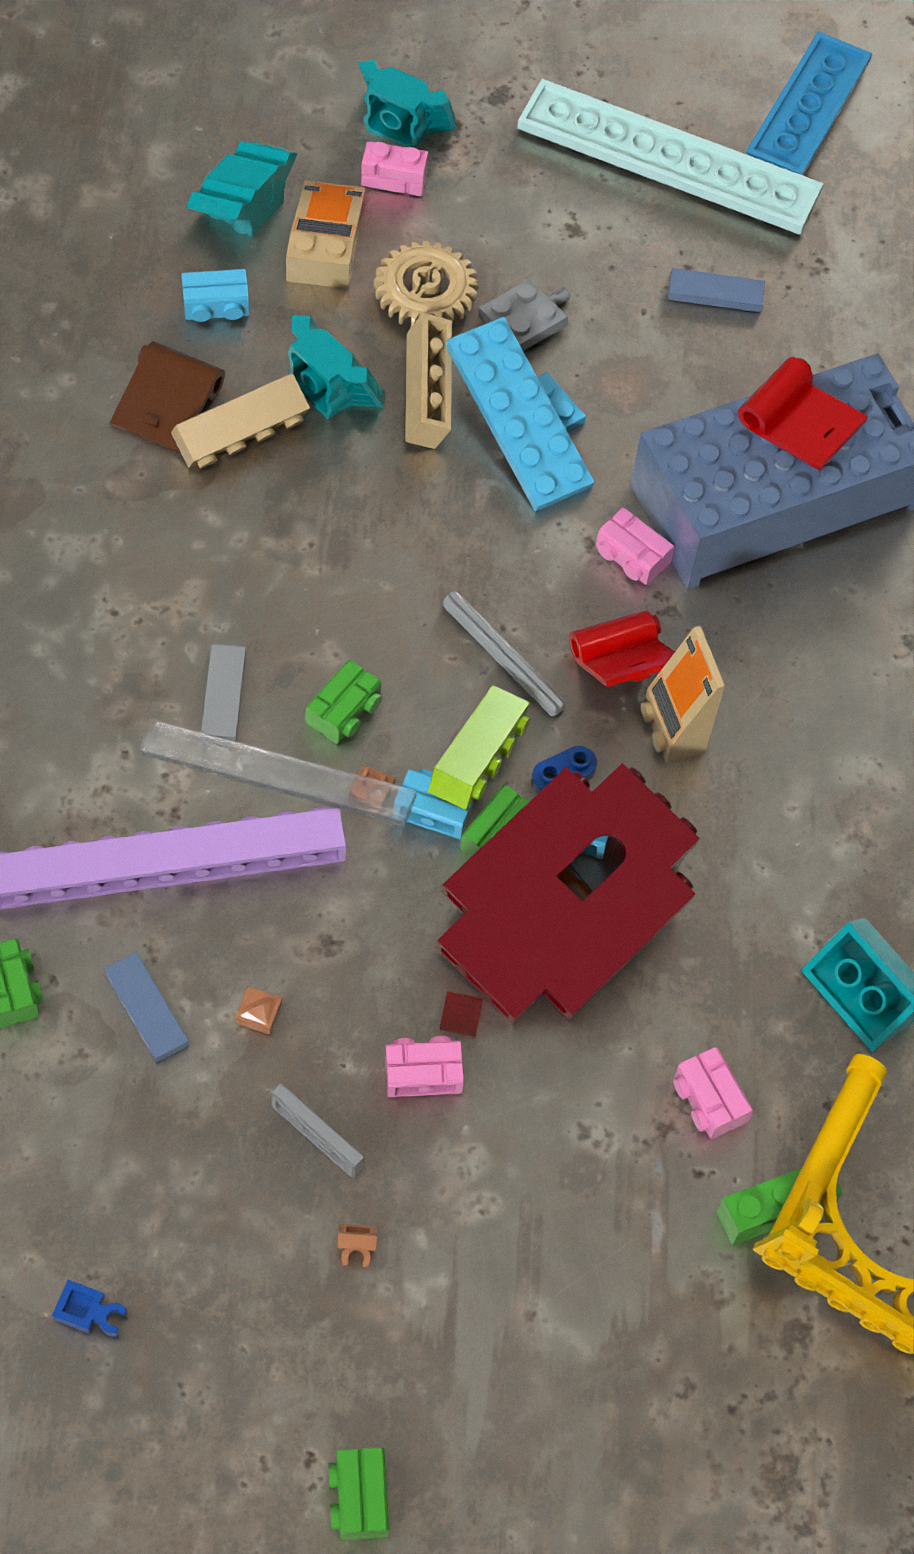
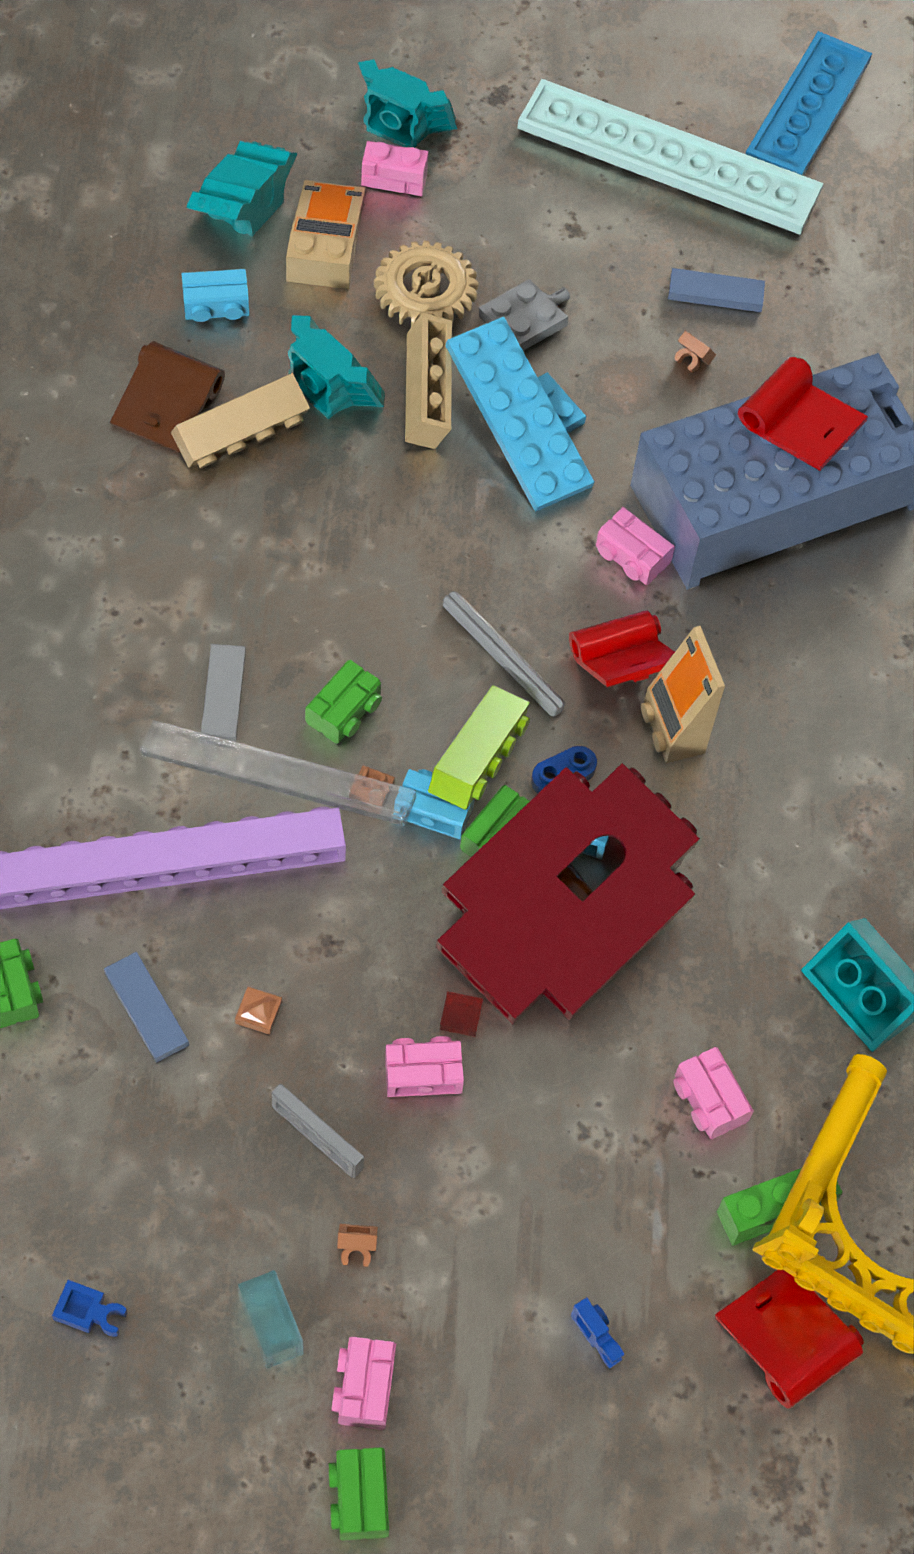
none -> clear light blue brick [238,1270,303,1369]
none -> bright pink brick [331,1337,396,1430]
none -> blue plate [571,1297,625,1369]
none -> nougat tile [674,330,716,373]
none -> red door [715,1269,864,1409]

